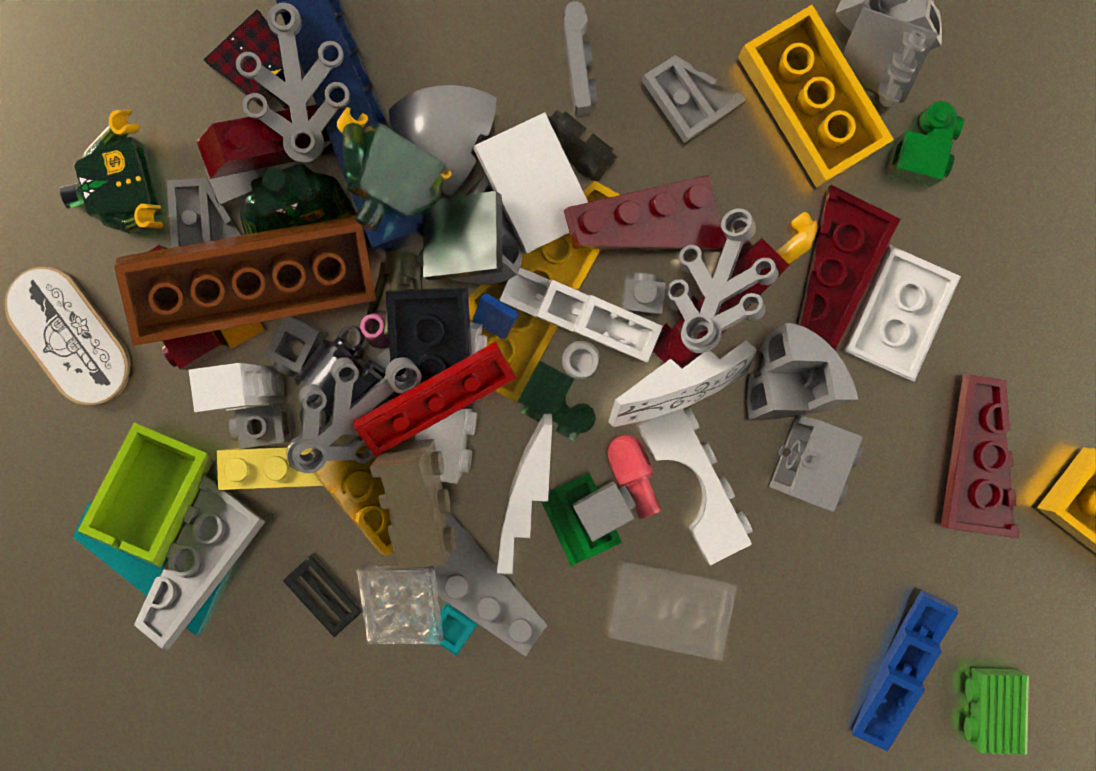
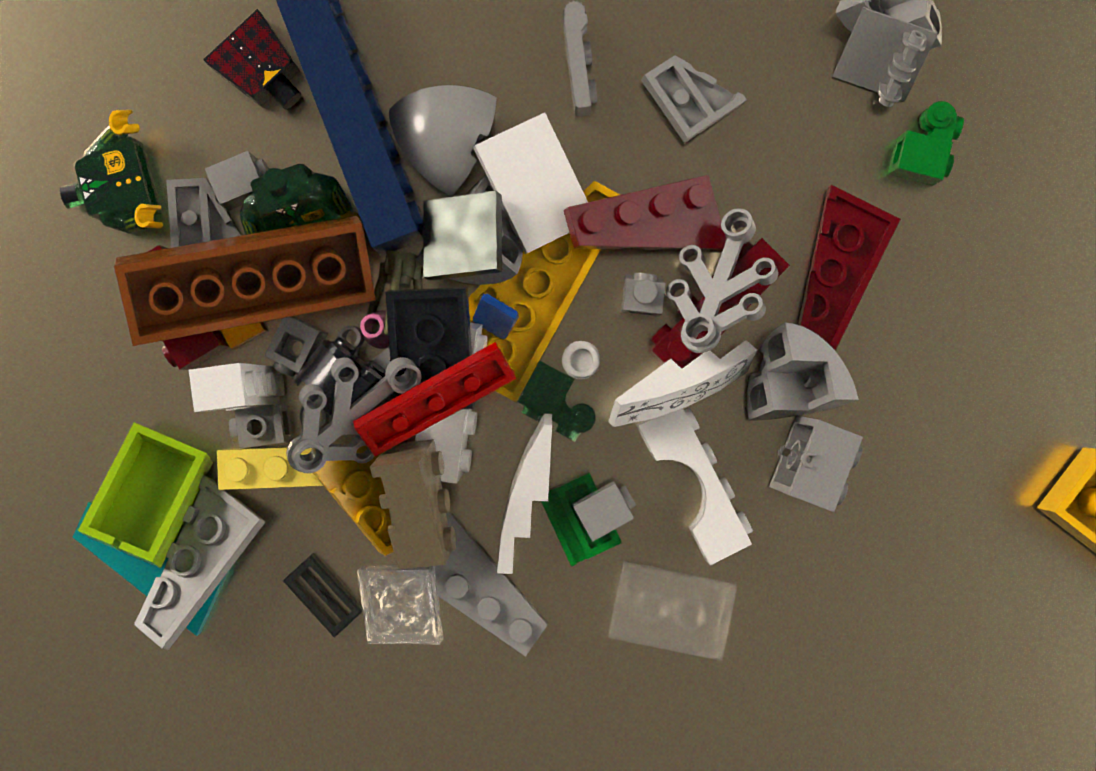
white tile [5,267,131,405] -> none
dark red brick [197,105,331,179] -> none
light grey plant [236,2,350,163] -> none
clear green torso [337,107,452,231] -> none
teal tile [425,602,478,656] -> none
white slope [499,267,663,363] -> none
clear smoke hinge [548,109,618,183] -> none
coral arm [607,435,662,519] -> none
yellow brick [738,5,894,188] -> none
yellow arm [776,212,819,265] -> none
white tile [841,245,961,382] -> none
blue slope [852,590,959,752] -> none
dark red wing [941,374,1019,538] -> none
bright green brick [964,668,1029,755] -> none

